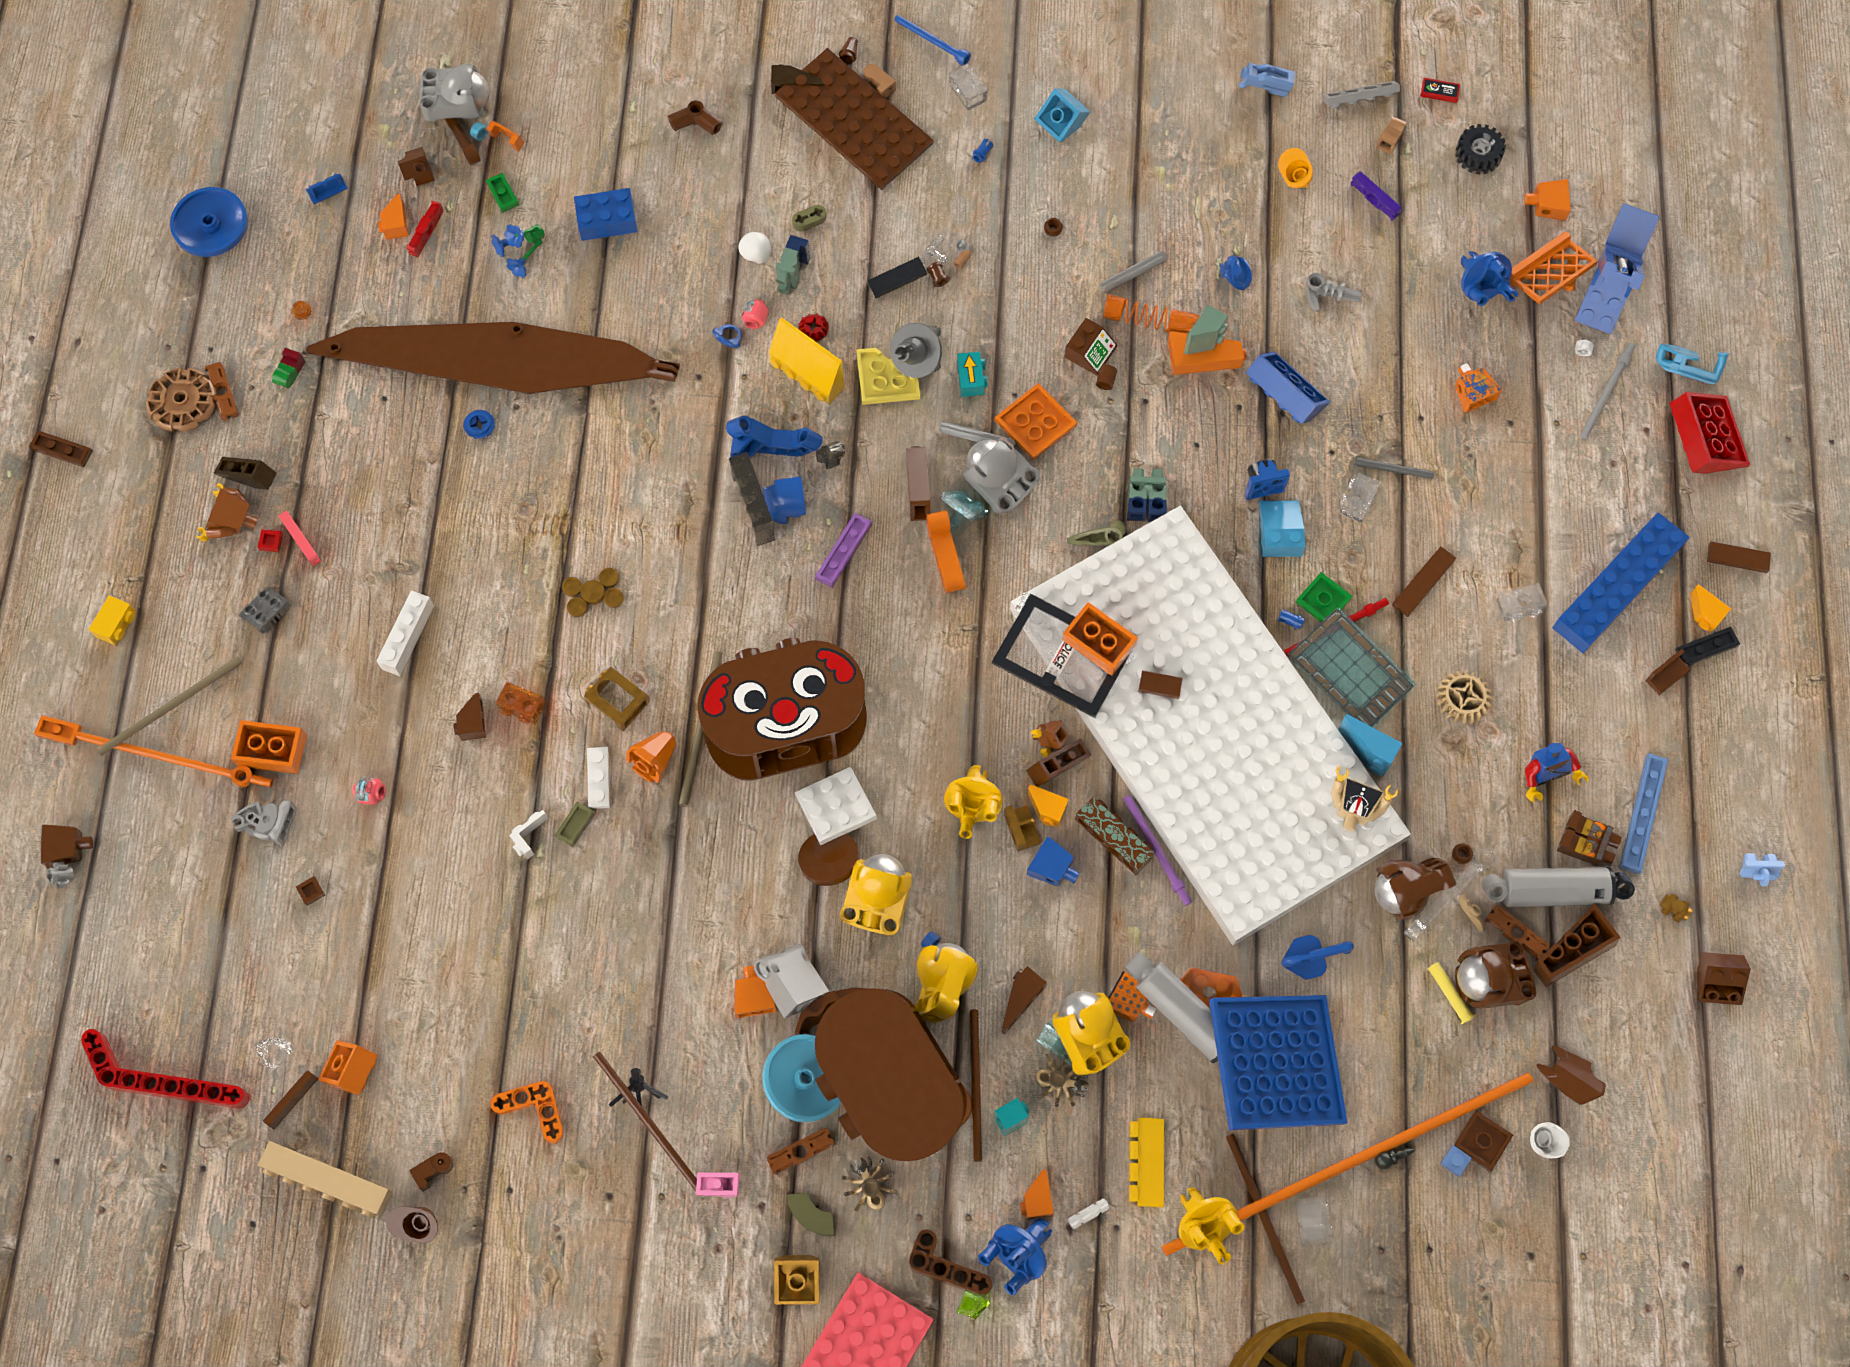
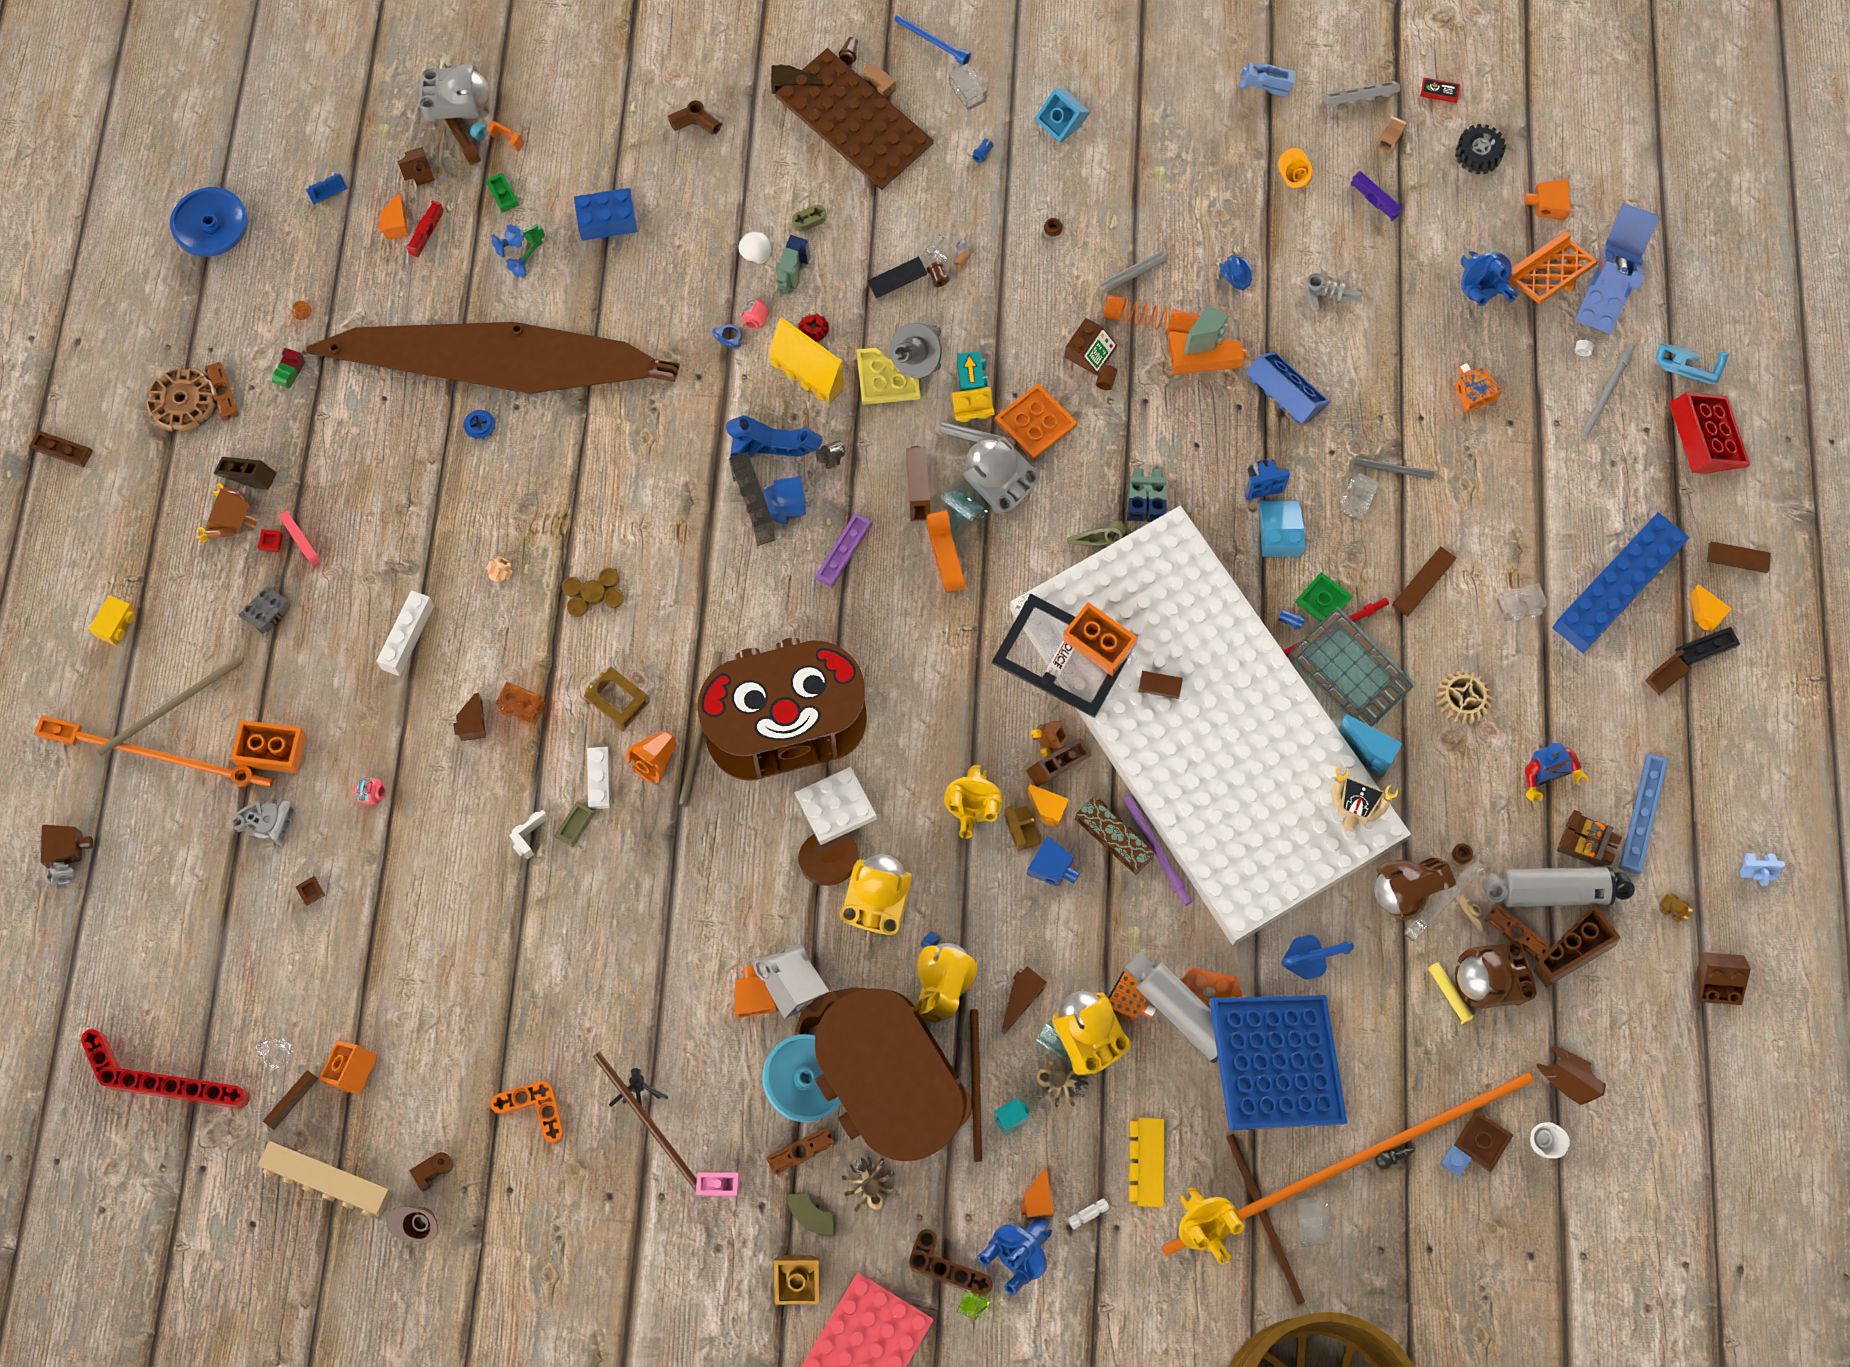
none -> light nougat gear [486,557,513,582]
none -> yellow bracket [951,387,995,422]

